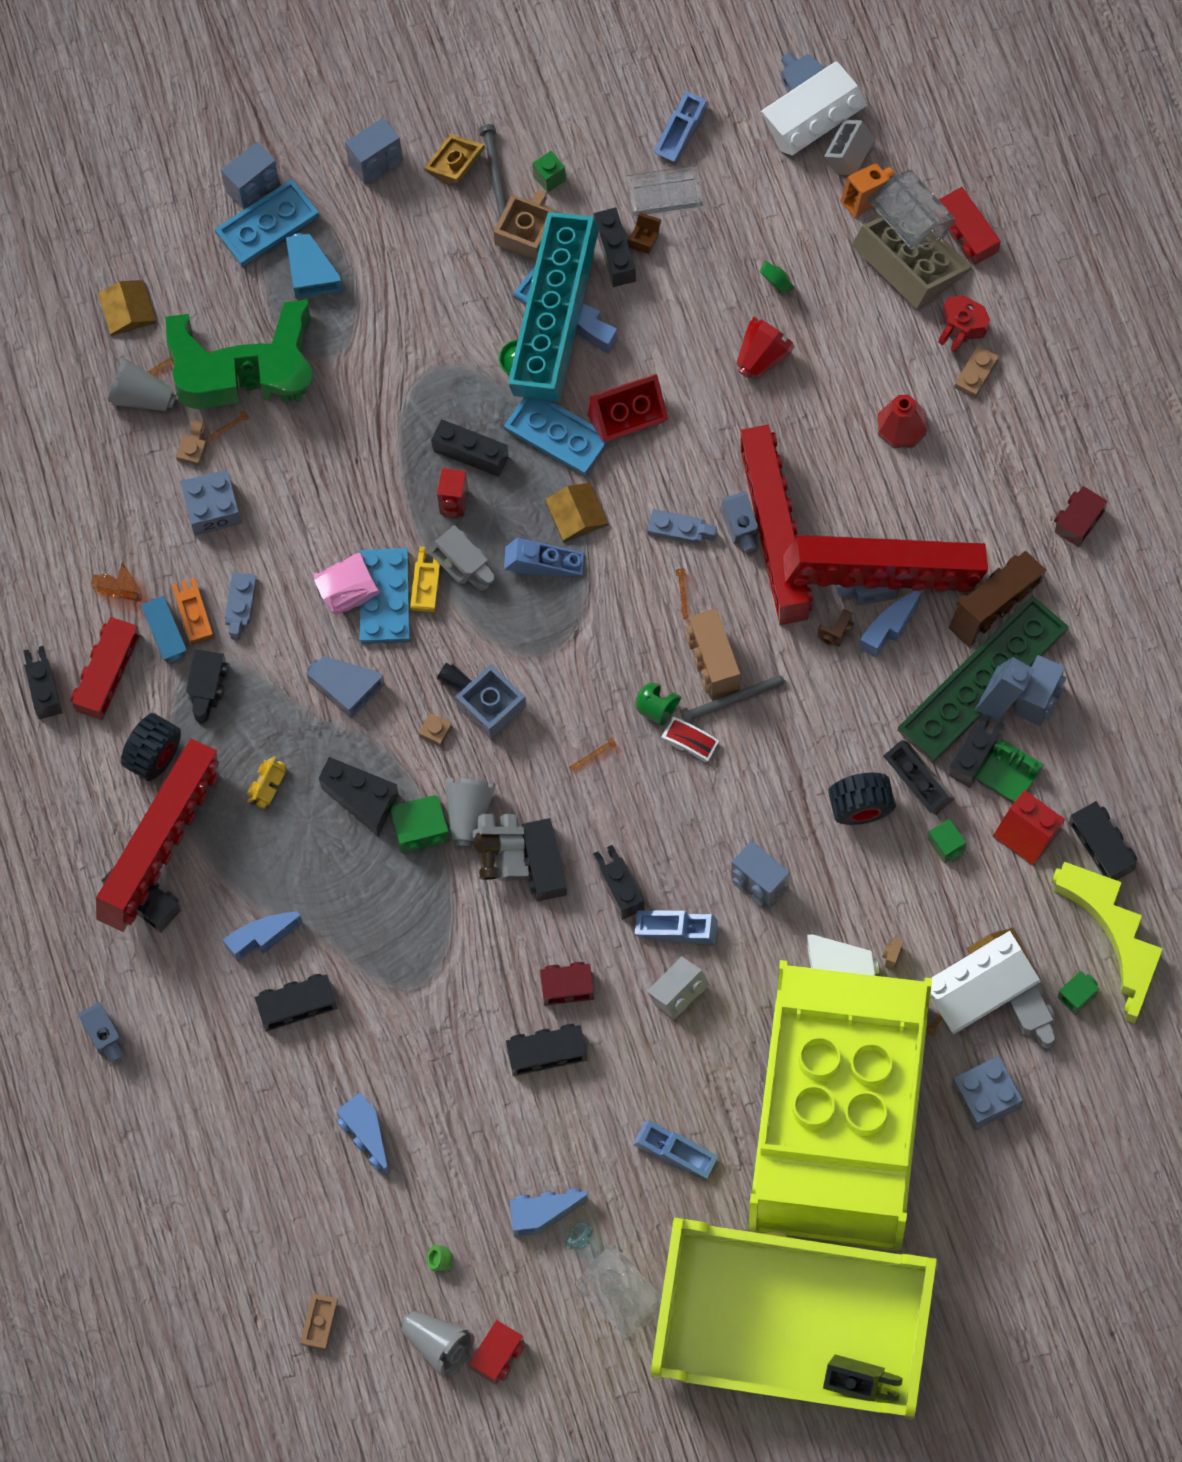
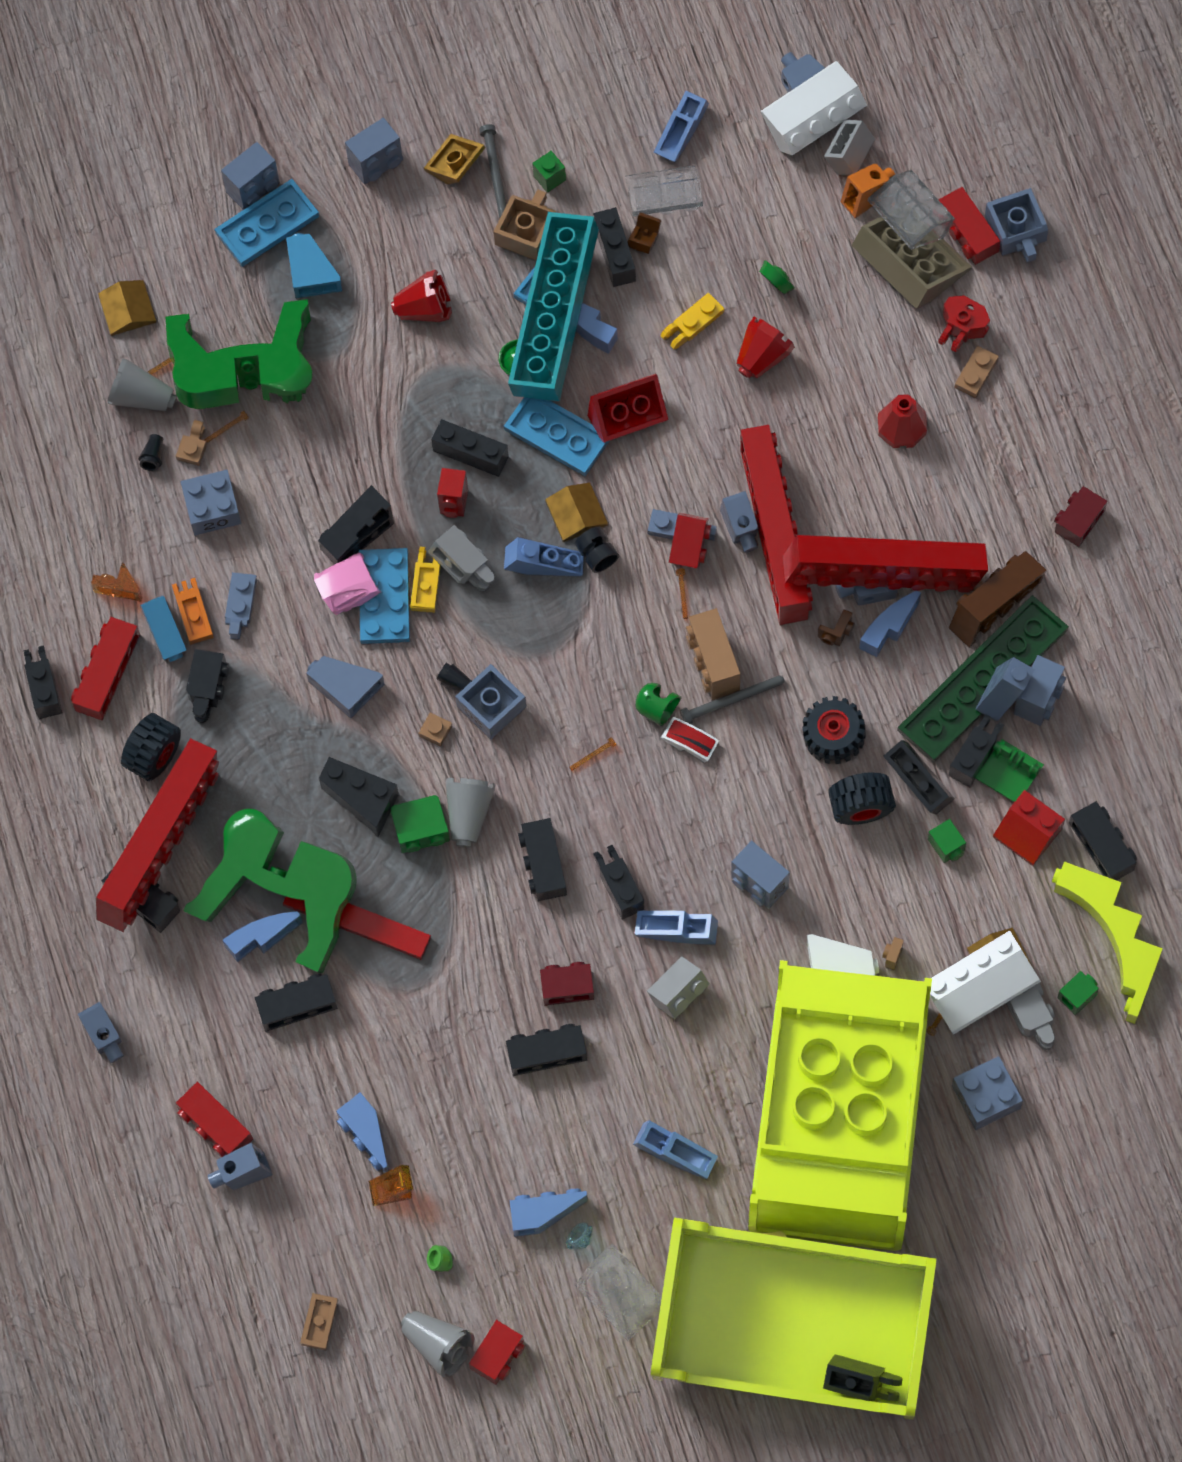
yellow hinge [247,756,286,809] -> none
light grey hips [472,814,529,880] -> none
none -> black cone [138,434,164,471]
none -> red brick [176,1081,253,1157]
none -> green animal [183,809,357,973]
none -> sand blue torso [207,1143,273,1190]
none -> red tile [283,897,431,960]
none -> black wedge [318,485,394,565]
none -> clear orange slope [368,1165,413,1206]
none -> red cone [391,270,452,322]
none -> black wheel [575,527,619,573]
none -> yellow hinge [660,292,725,350]
none -> red brick [668,513,712,568]
none -> black wheel [802,696,866,764]
none -> sand blue hinge [985,188,1048,263]

